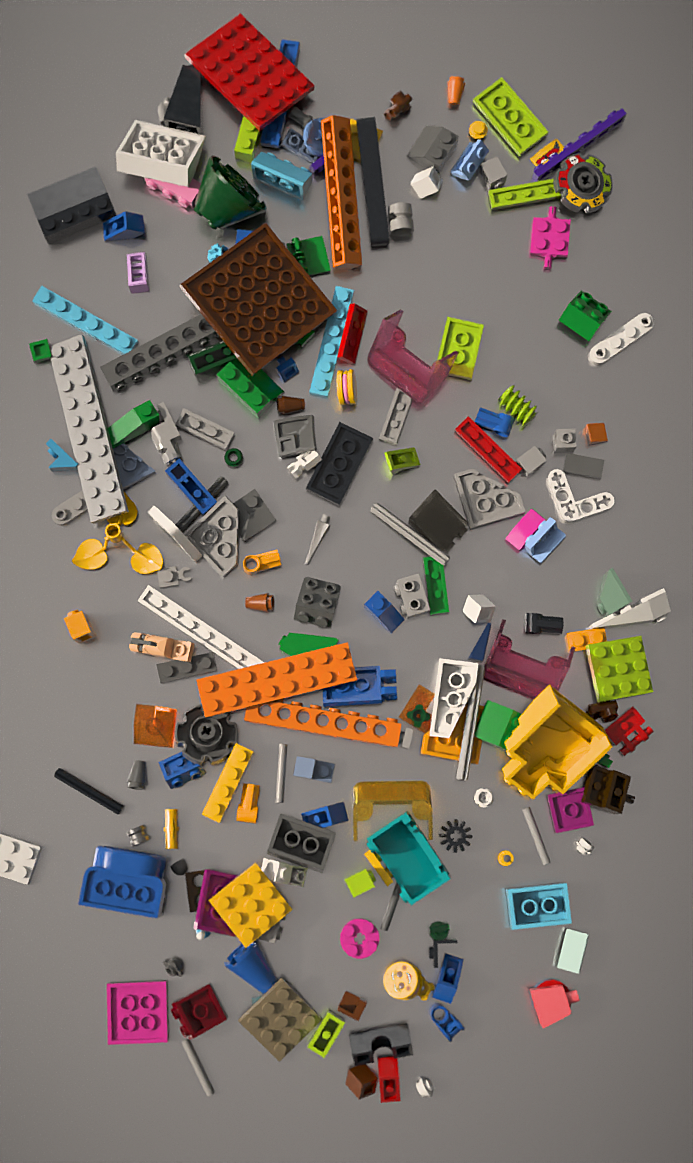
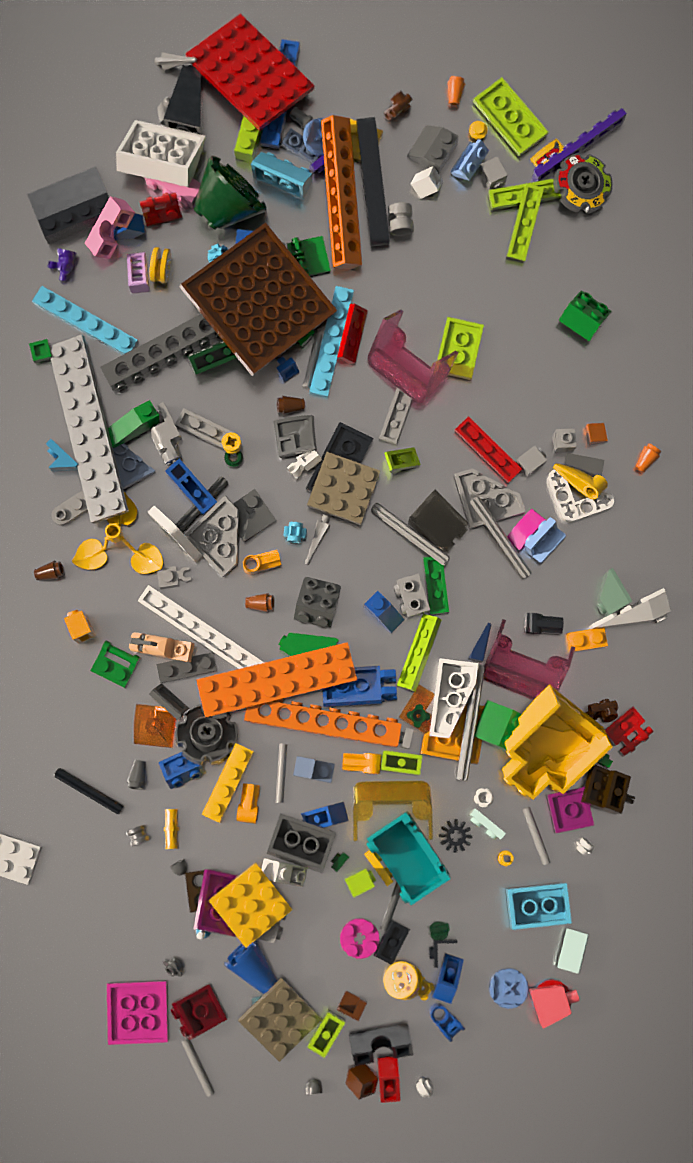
blue brick [78,846,166,918] -> none
green slope [217,358,285,418] -> none
yellow head [337,369,357,405] -> none
white panel [463,594,496,624] -> none
blue piece [475,407,515,437] -> none
lime piece [498,385,538,427] -> none
dark pink plate [530,206,571,269] -> none
lime plate [586,636,653,703] -> none
white plate [589,313,654,365] -> none
none -> reddish brown cone [34,560,64,580]
none -> dark purple piece [47,248,77,282]
none -> bright pink arch [85,196,135,259]
none -> green plate [90,640,141,688]
none -> red plate [139,192,182,226]
none -> dark grey tile [149,684,189,720]
none -> yellow head [150,247,171,284]
none -> light grey piece [155,52,197,70]
none -> yellow wheel [222,432,242,454]
none -> medium azure gear [283,522,307,543]
none -> light grey bar [303,333,323,389]
none -> dark grey hinge [306,1080,322,1095]
none -> dark tan plate [307,452,380,525]
none -> dark green plate [331,852,349,872]
none -> light orange piece [342,753,381,774]
none -> black plate [374,920,410,965]
none -> lime brick [381,750,422,776]
none -> lime plate [397,614,442,692]
none -> light aqua plate [469,808,506,840]
none -> light grey axle [470,496,531,578]
none -> medium blue tile [489,968,529,1009]
none -> lime plate [506,183,544,262]
none -> yellow piece [553,463,608,500]
none -> orange cone [635,443,661,473]

